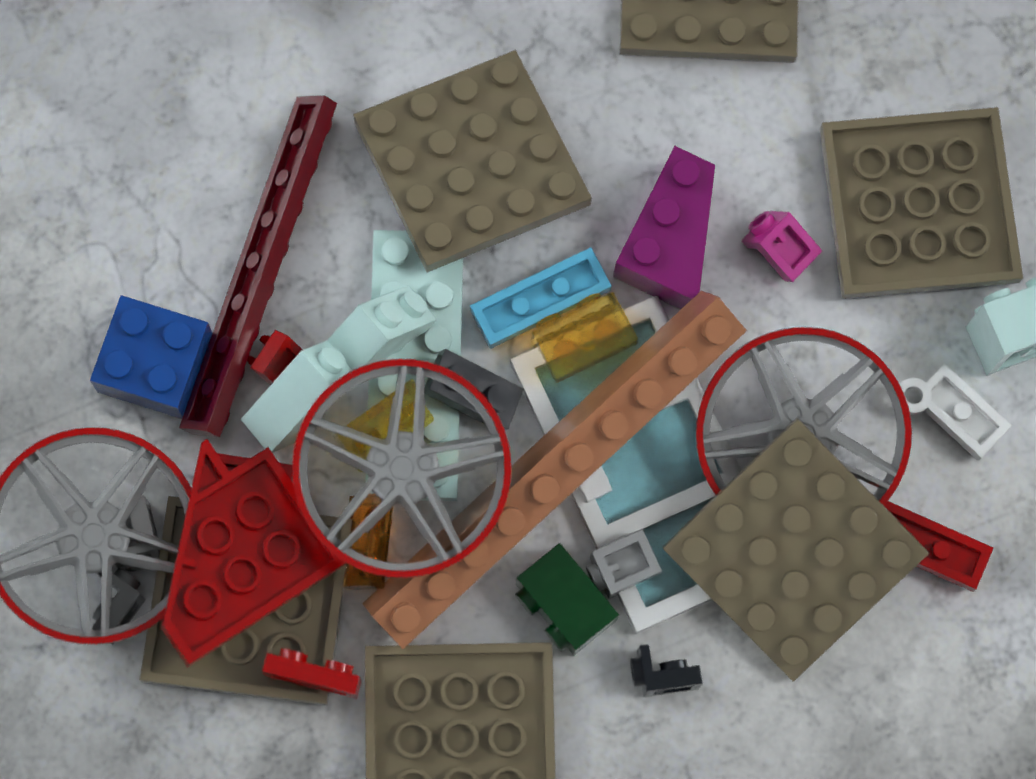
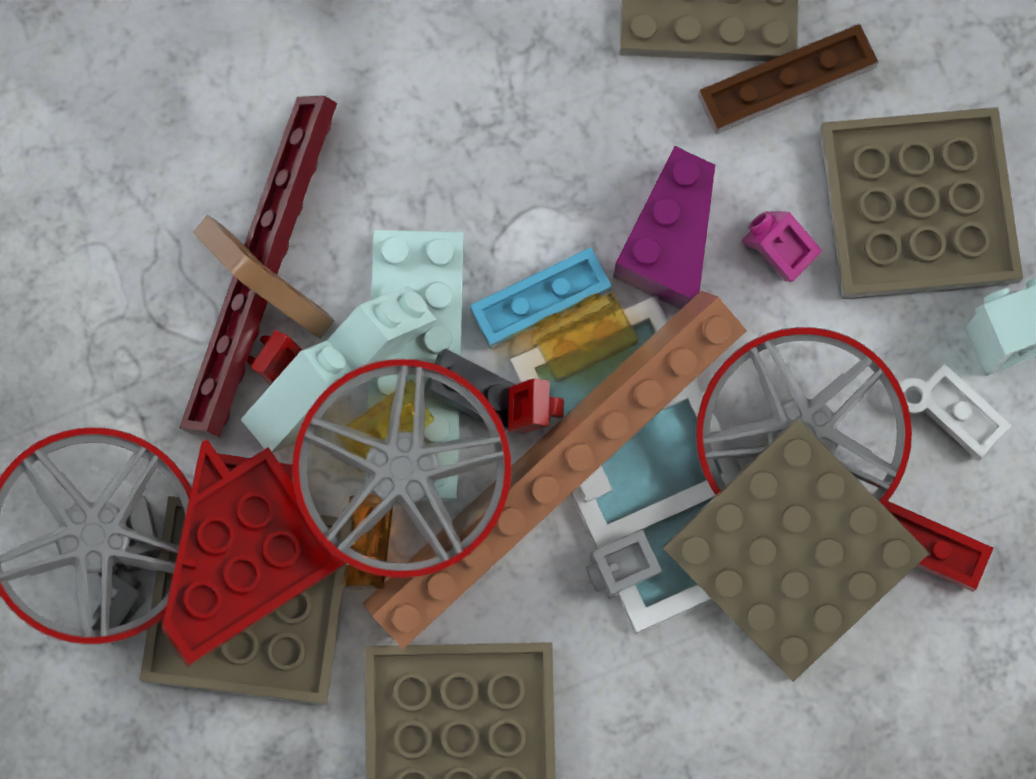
blue brick [90,295,212,419] -> none
red plate [262,648,362,699] -> none
dark tan plate [353,50,592,273] -> none
dark green brick [515,543,619,656] -> none
black bracket [630,644,703,697] -> none
none -> medium nougat beam [193,215,335,339]
none -> red tile [508,378,564,434]
none -> reddish brown plate [698,23,879,134]

